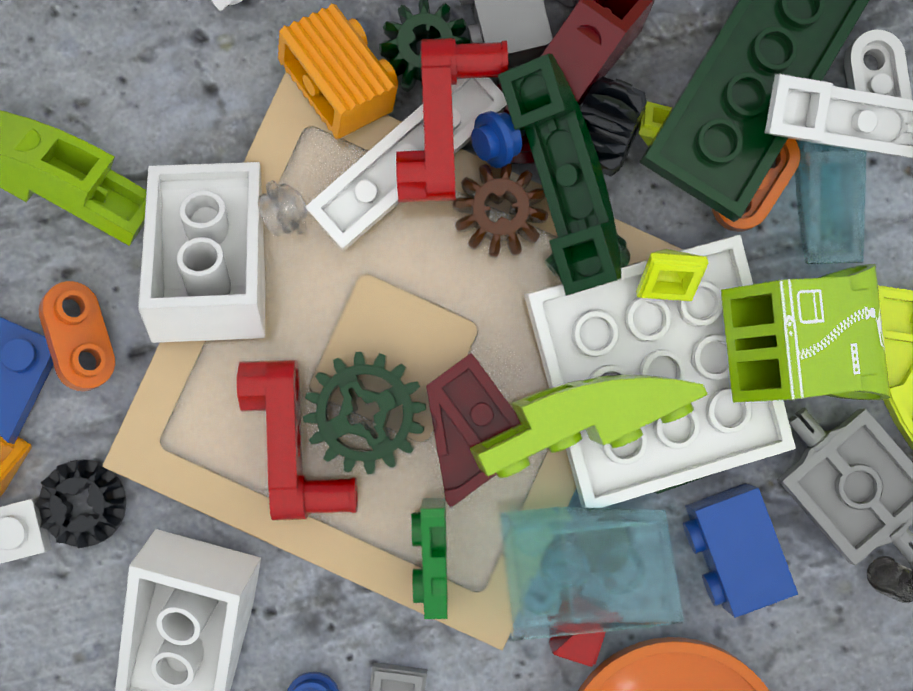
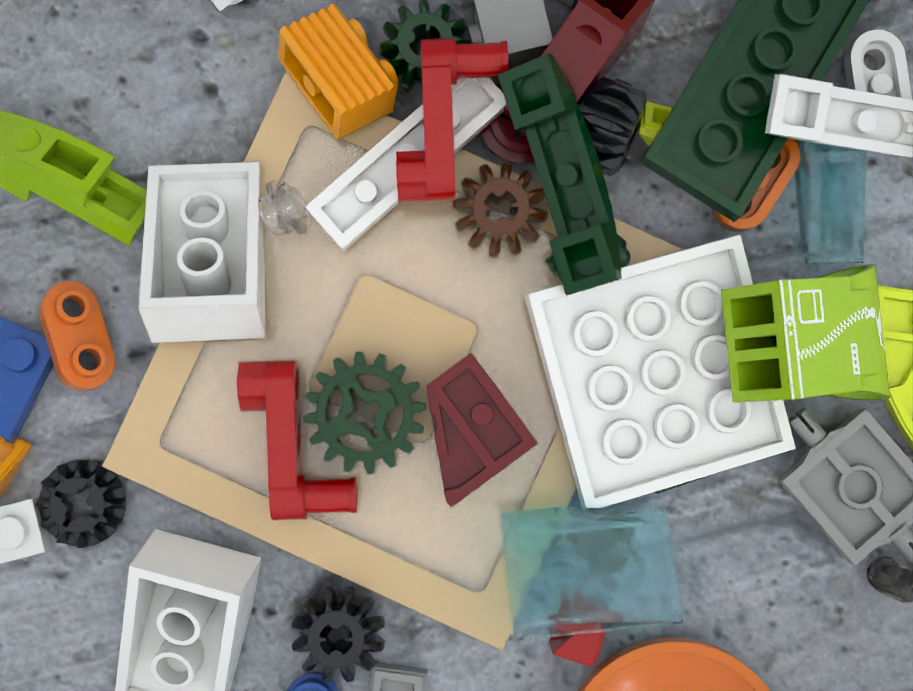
green wing [411,498,448,619] -> none
lime slope [470,375,708,478] -> none
blue plate [471,111,522,168] -> none
neon yellow slope [636,249,709,301] -> none
blue brick [683,483,798,618] -> none
none -> black gear [292,586,385,682]

